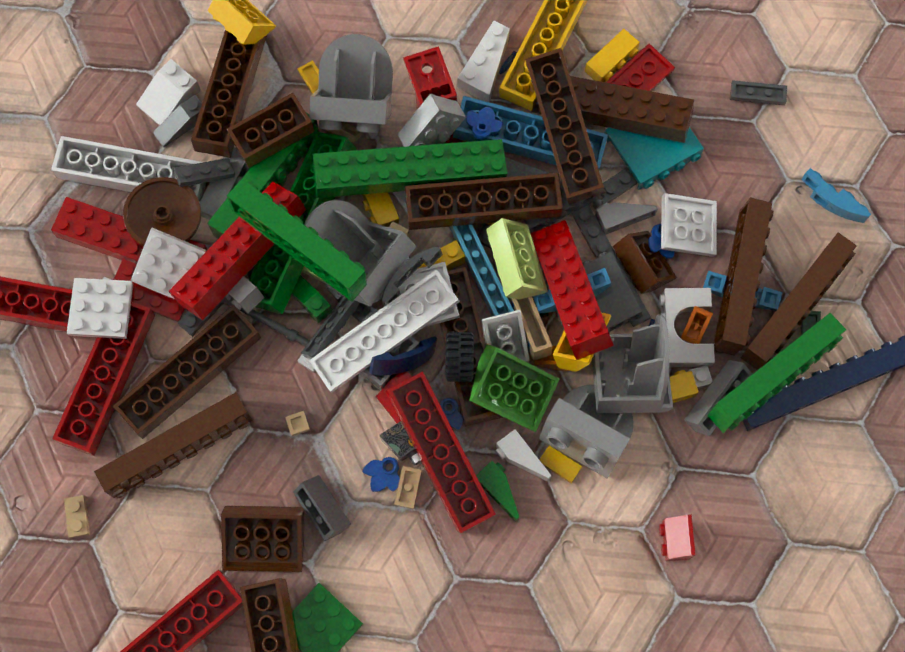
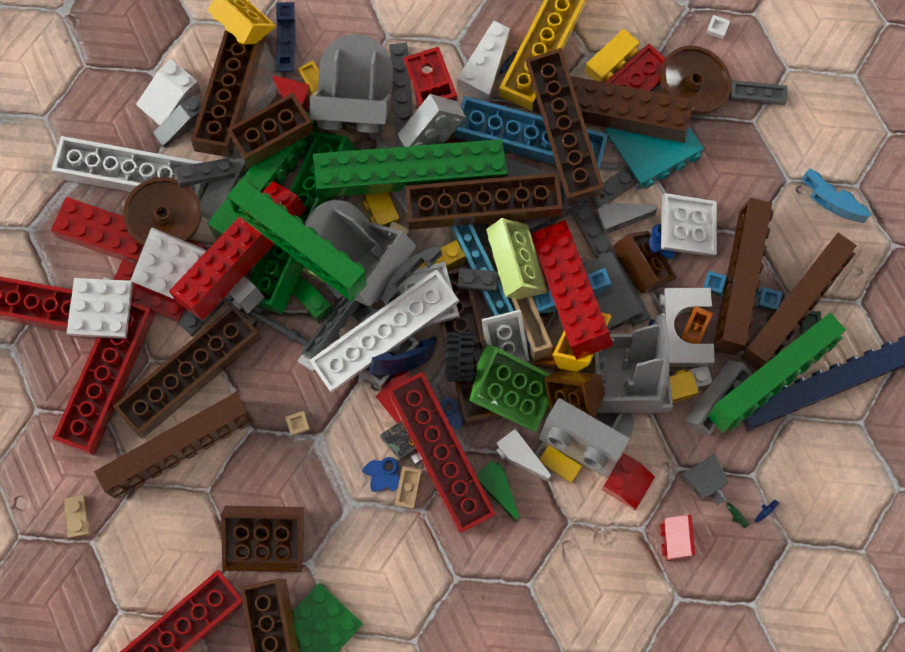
dark grey brick [293,475,351,541] -> none
blue plate [466,107,503,139] -> none
none -> red slope [273,75,312,114]
none -> dark blue slope [276,2,296,73]
none -> dark grey plate [389,42,414,147]
none -> dark grey plate [458,268,498,292]
none -> reddish brown slope [544,370,605,418]
none -> red slope [601,453,655,510]
none -> reddish brown dish [660,46,731,115]
none -> dark grey torso [681,454,728,505]
none -> white plate [706,15,730,39]
none -> dark green helmet [726,502,750,528]
none -> clear blue helmet [755,500,779,523]

